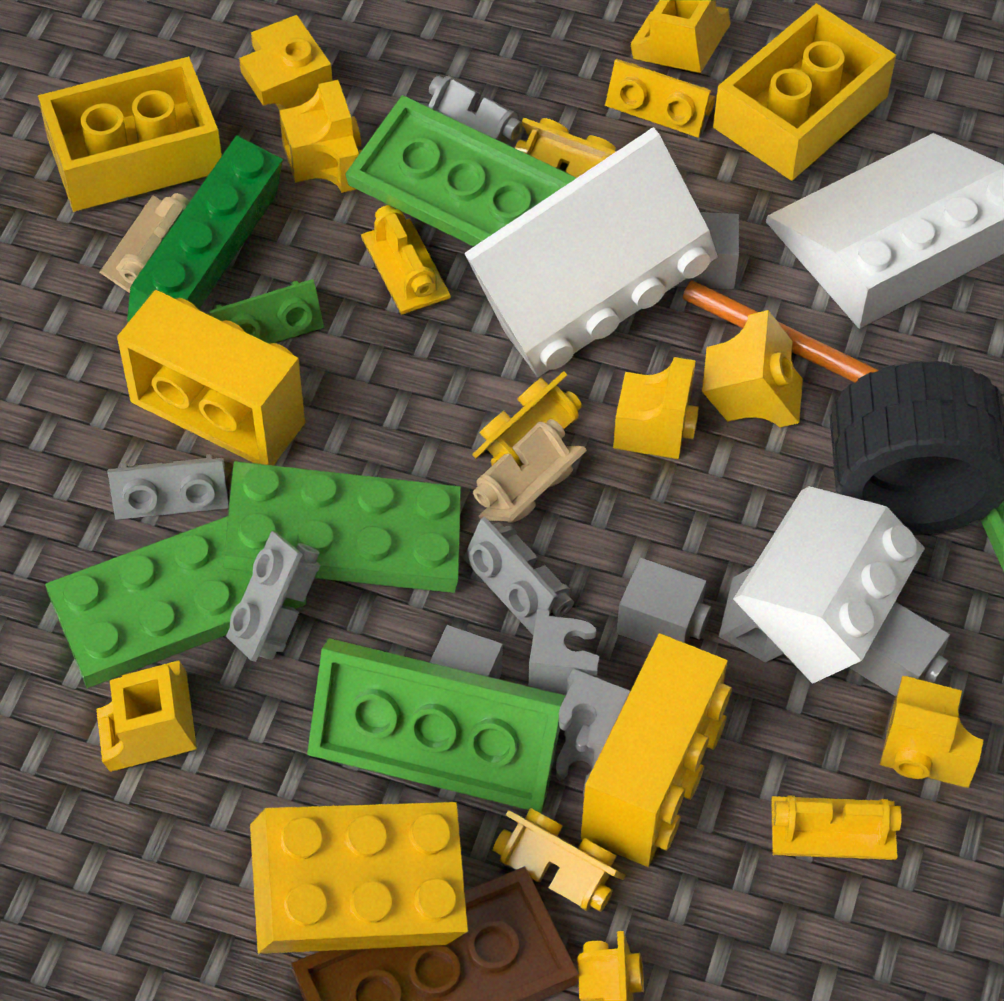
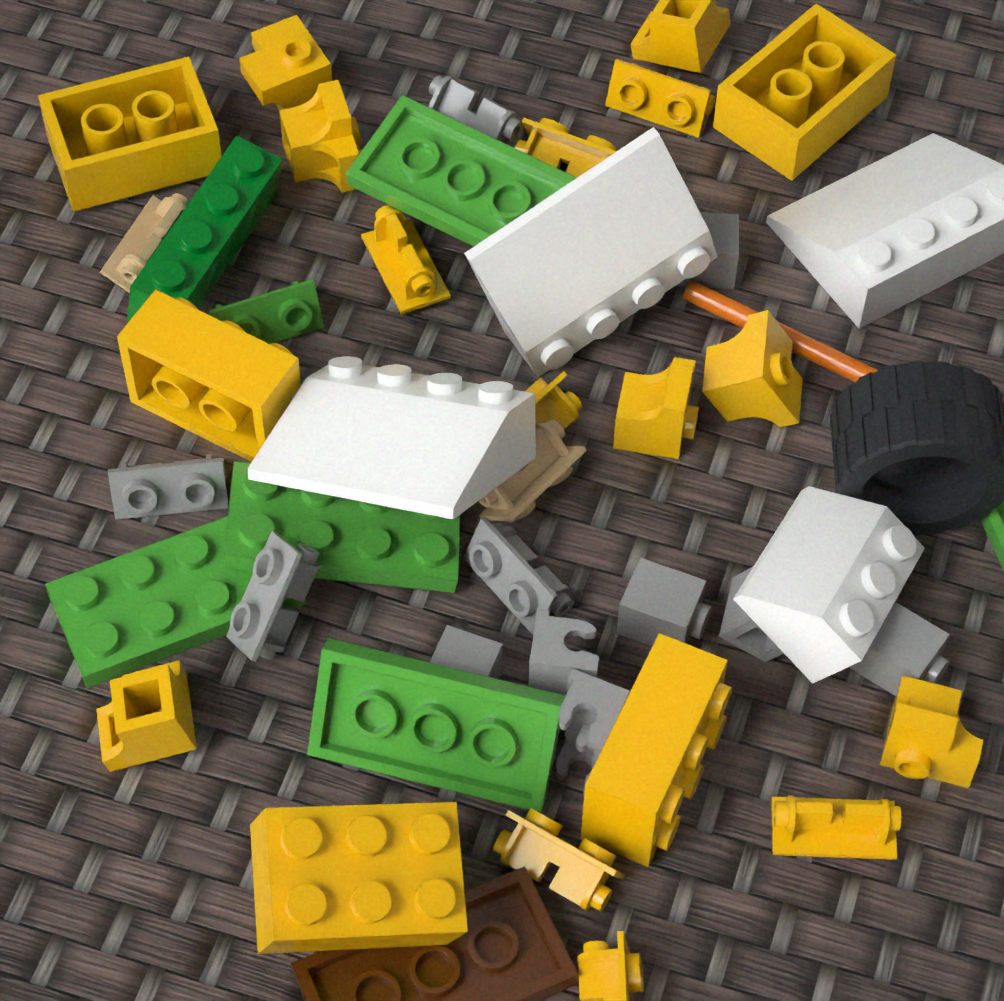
none -> white slope [248,356,536,519]

